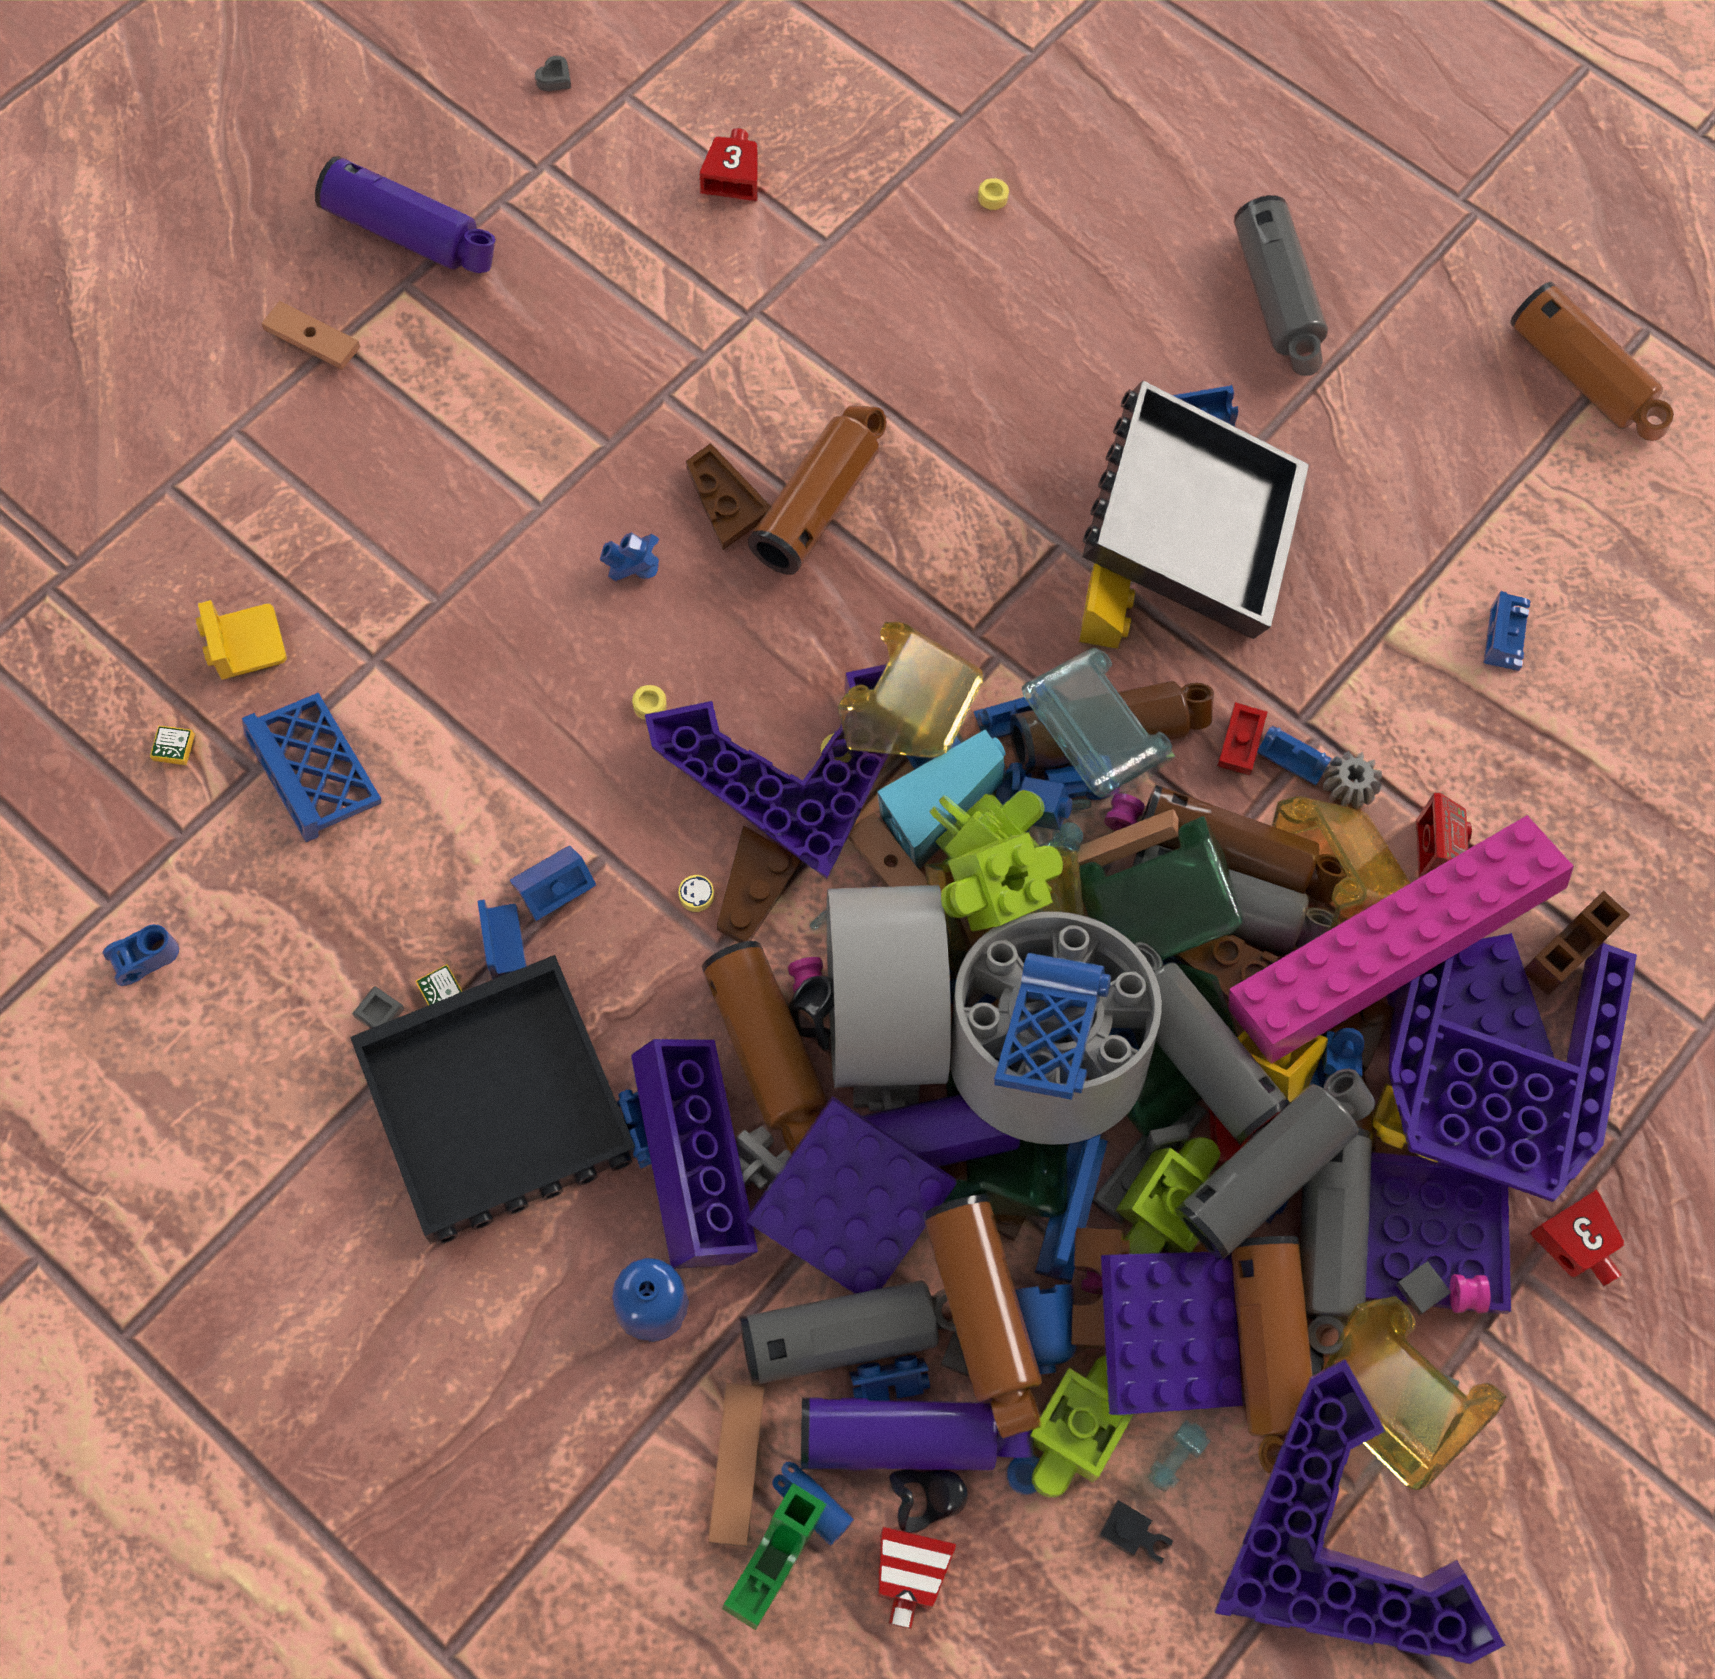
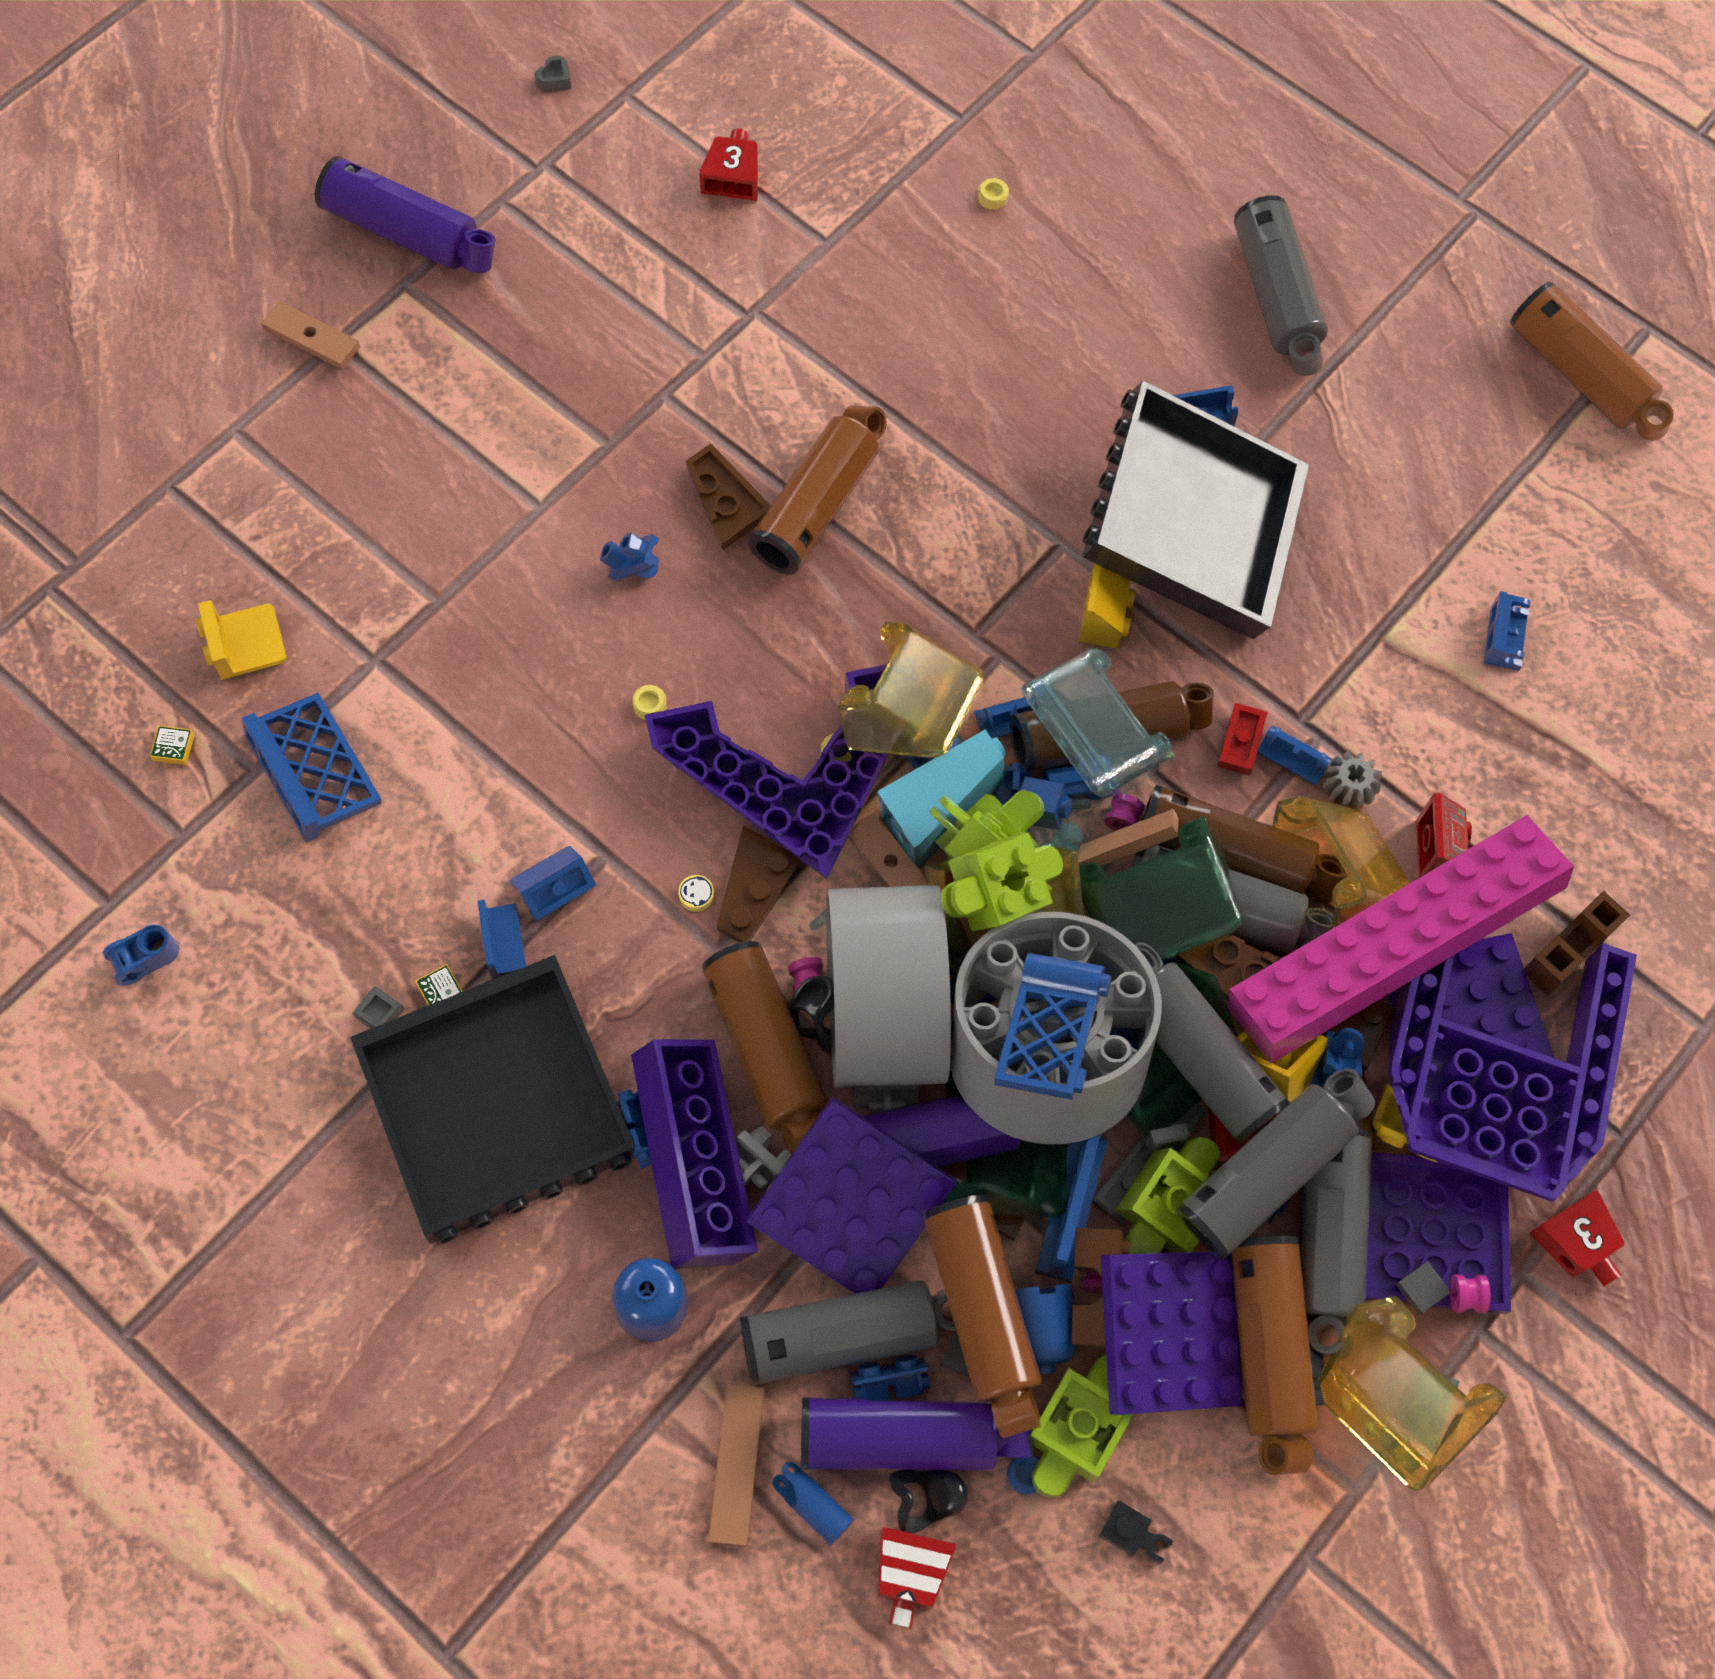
green arch [722,1483,827,1631] -> none
clear light blue bar [1148,1420,1211,1492] -> none
dark purple wedge [1214,1359,1506,1664] -> none

